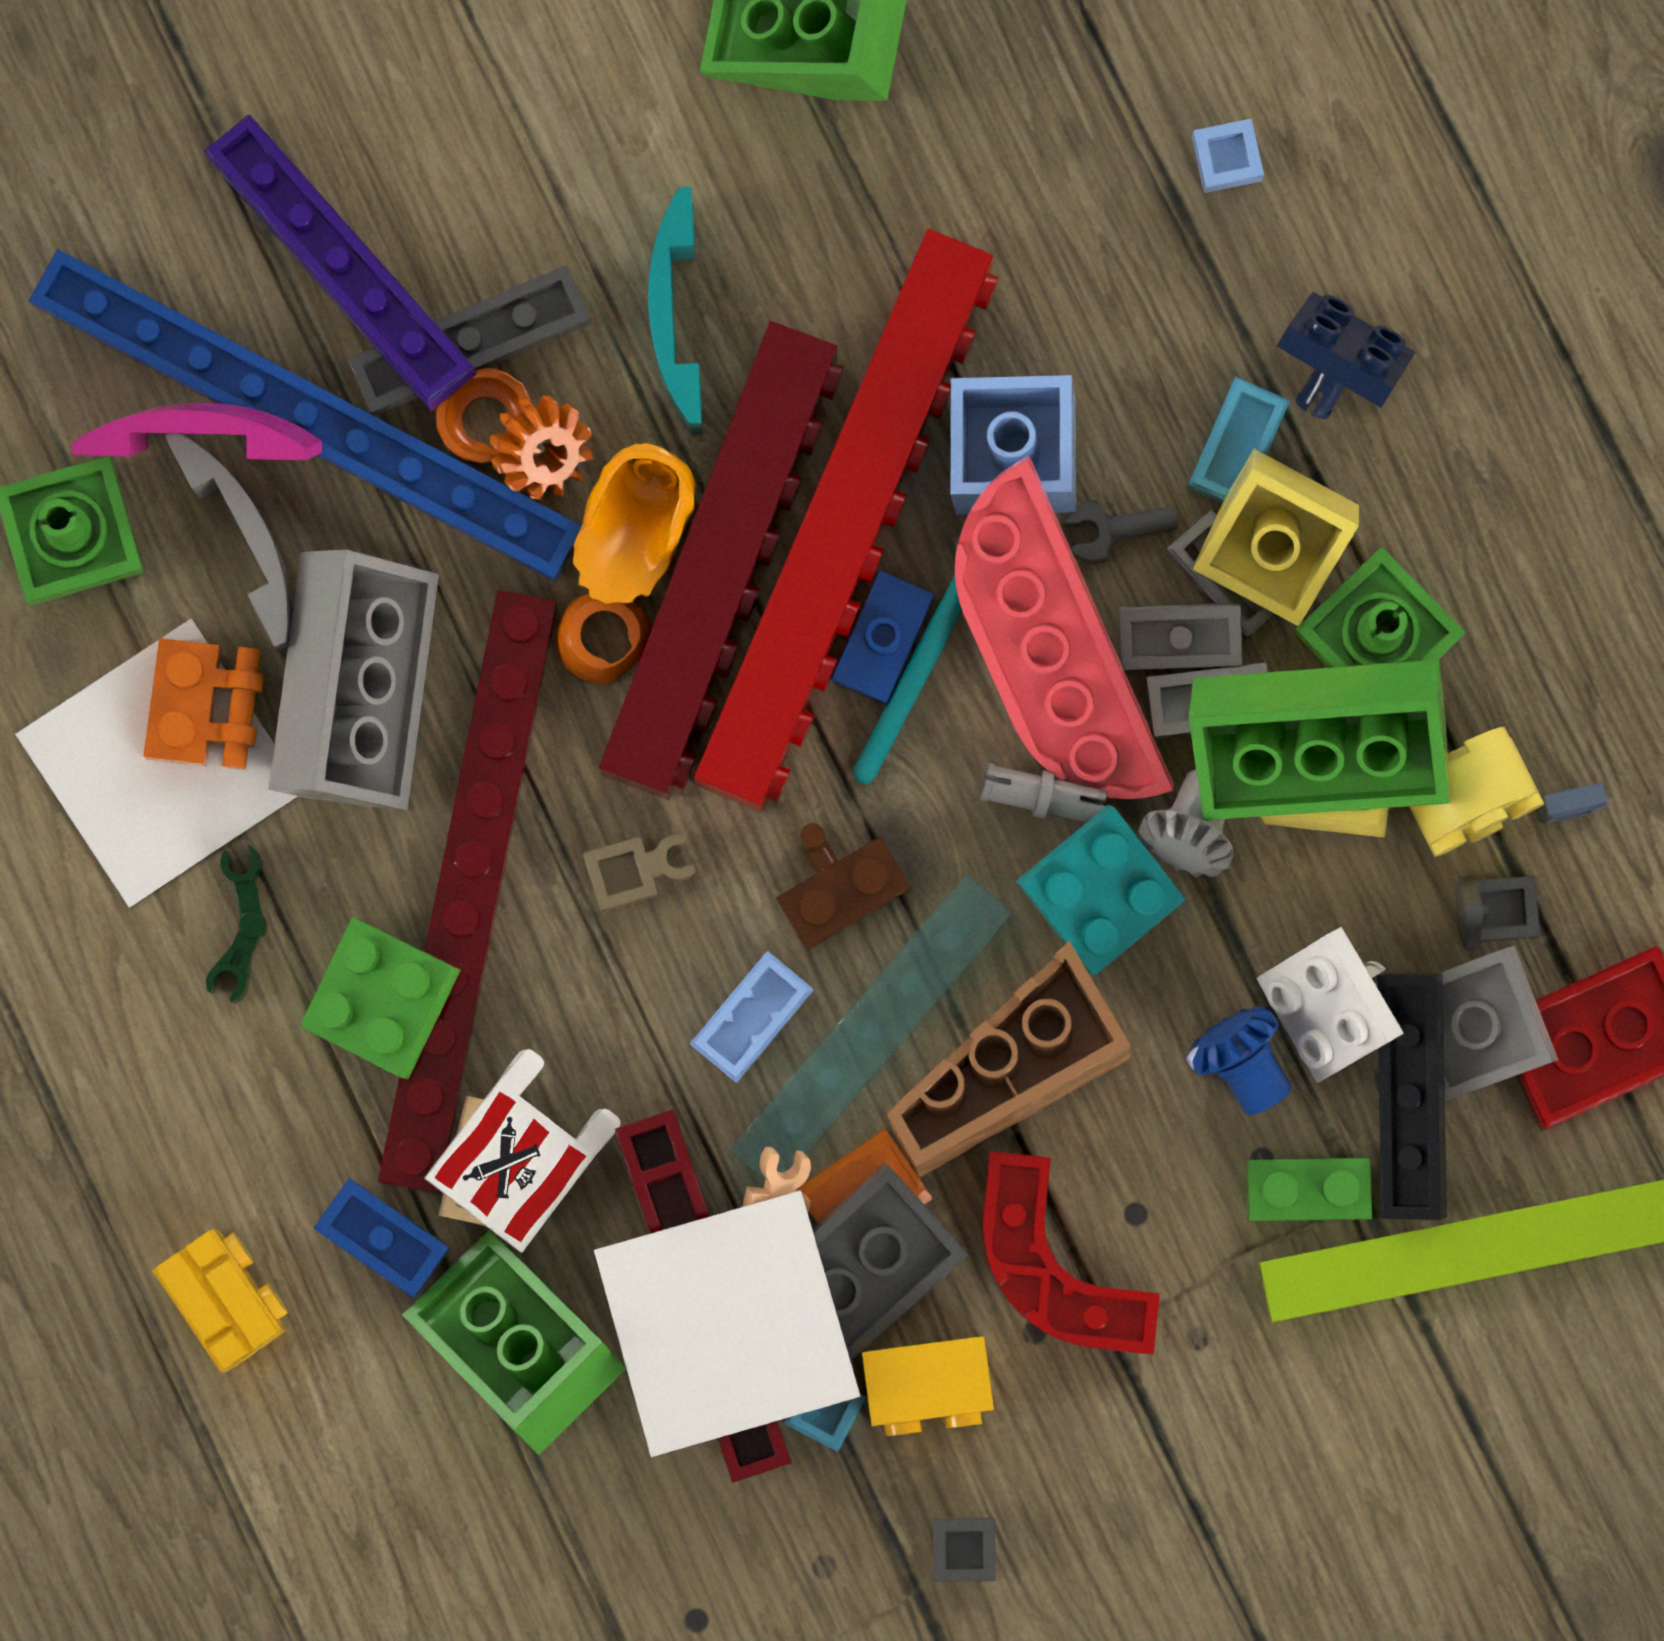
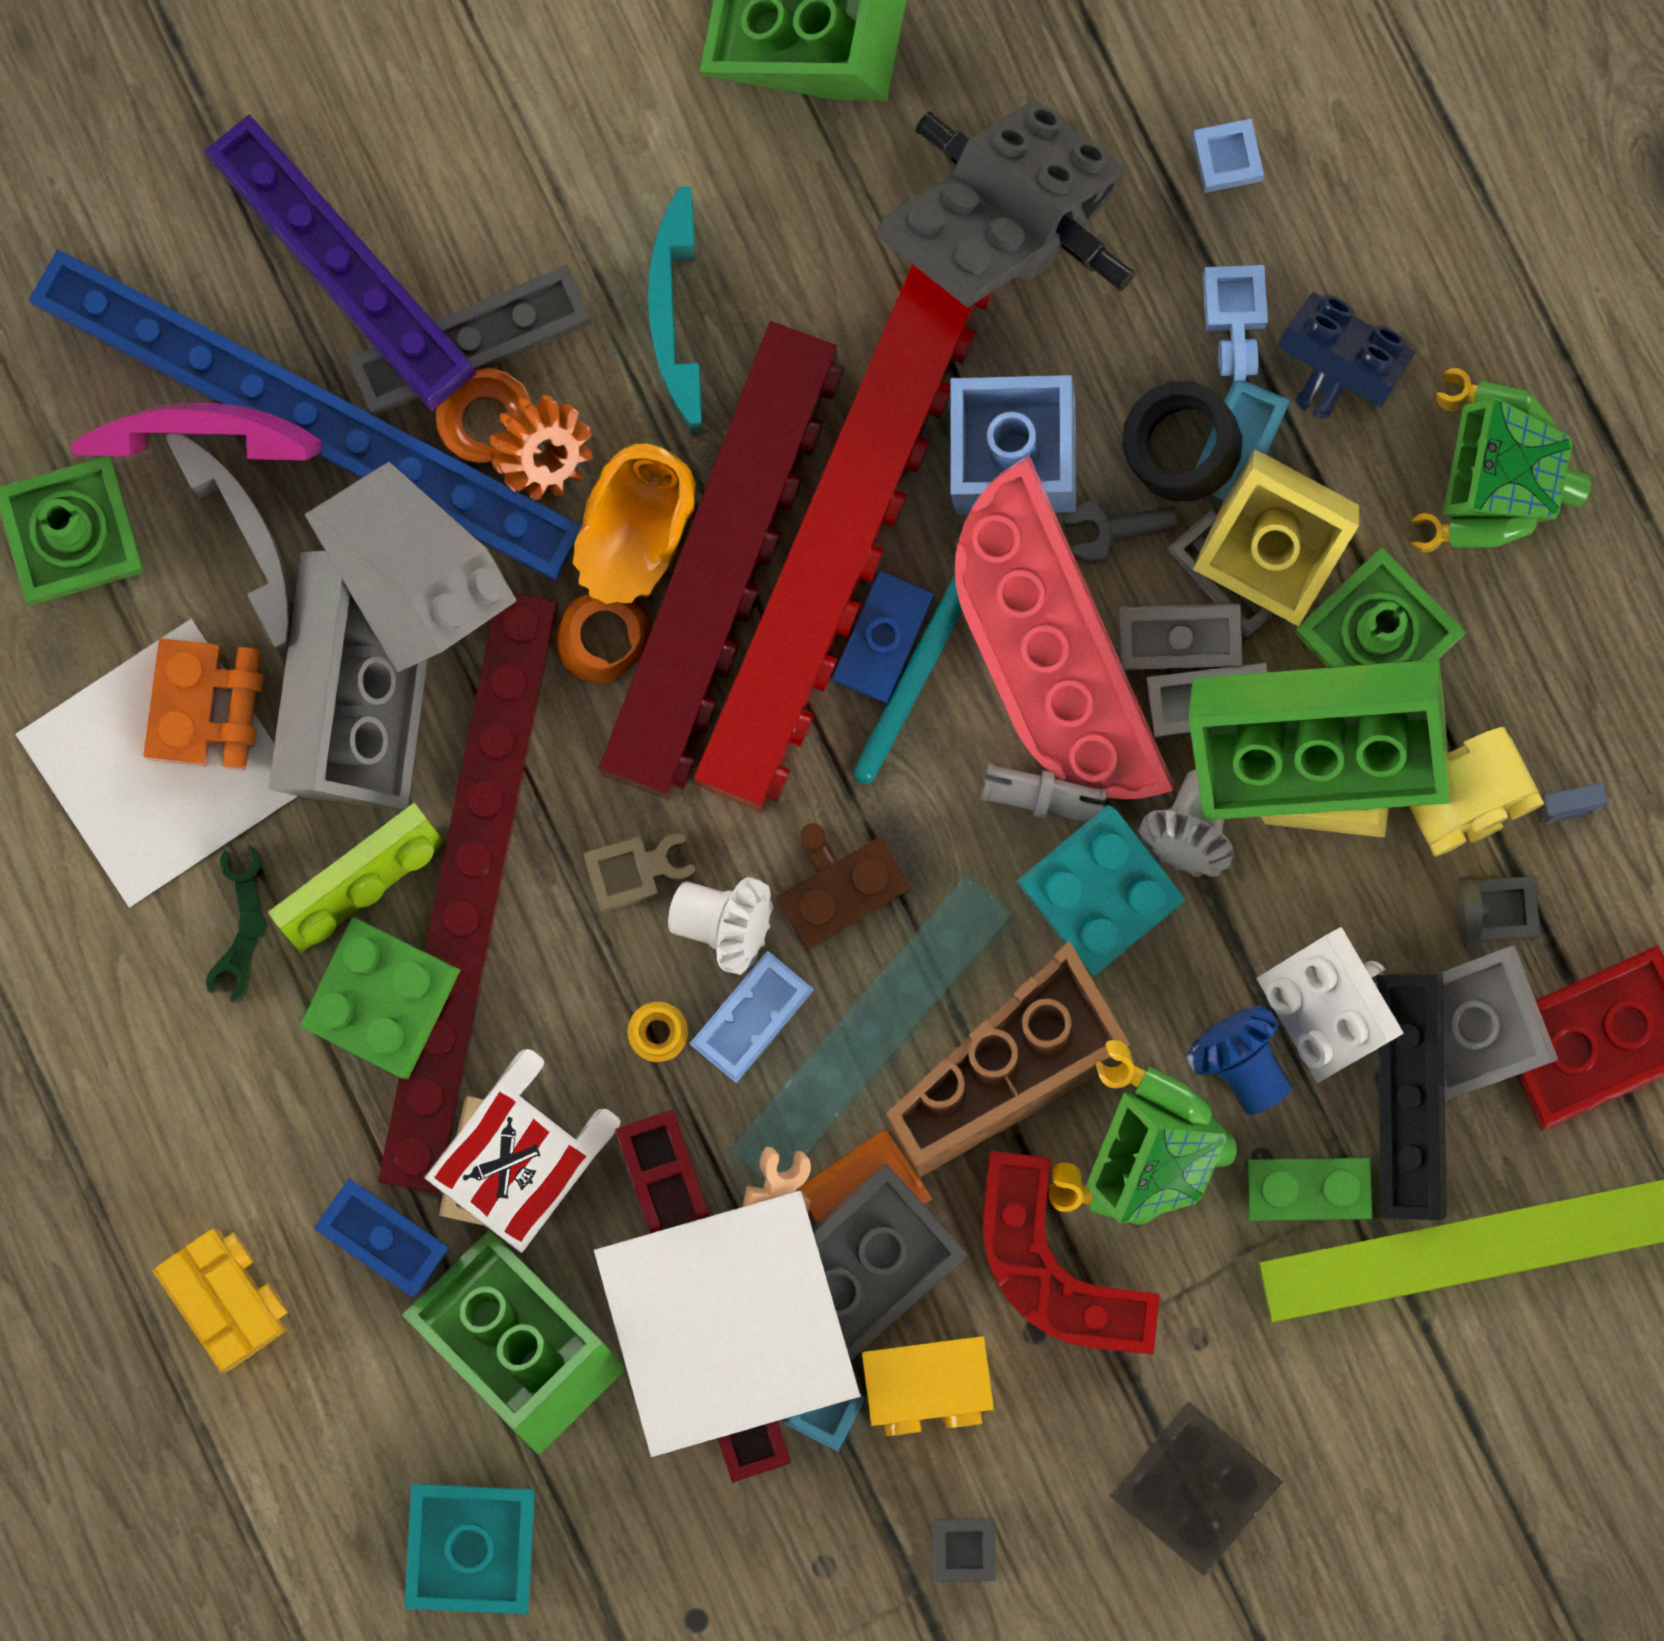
none -> lime plate [268,802,446,953]
none -> light grey slope [304,462,517,673]
none -> teal plate [404,1484,536,1614]
none -> yellow plate [627,1002,688,1063]
none -> white gear [668,877,773,975]
none -> dark grey piece [876,99,1135,308]
none -> bright green torso [1048,1040,1237,1225]
none -> clear smoke plate [1109,1401,1283,1577]
none -> black tyre [1122,381,1243,501]
none -> light blue plate [1202,265,1268,382]
none -> bright green torso [1410,368,1591,553]

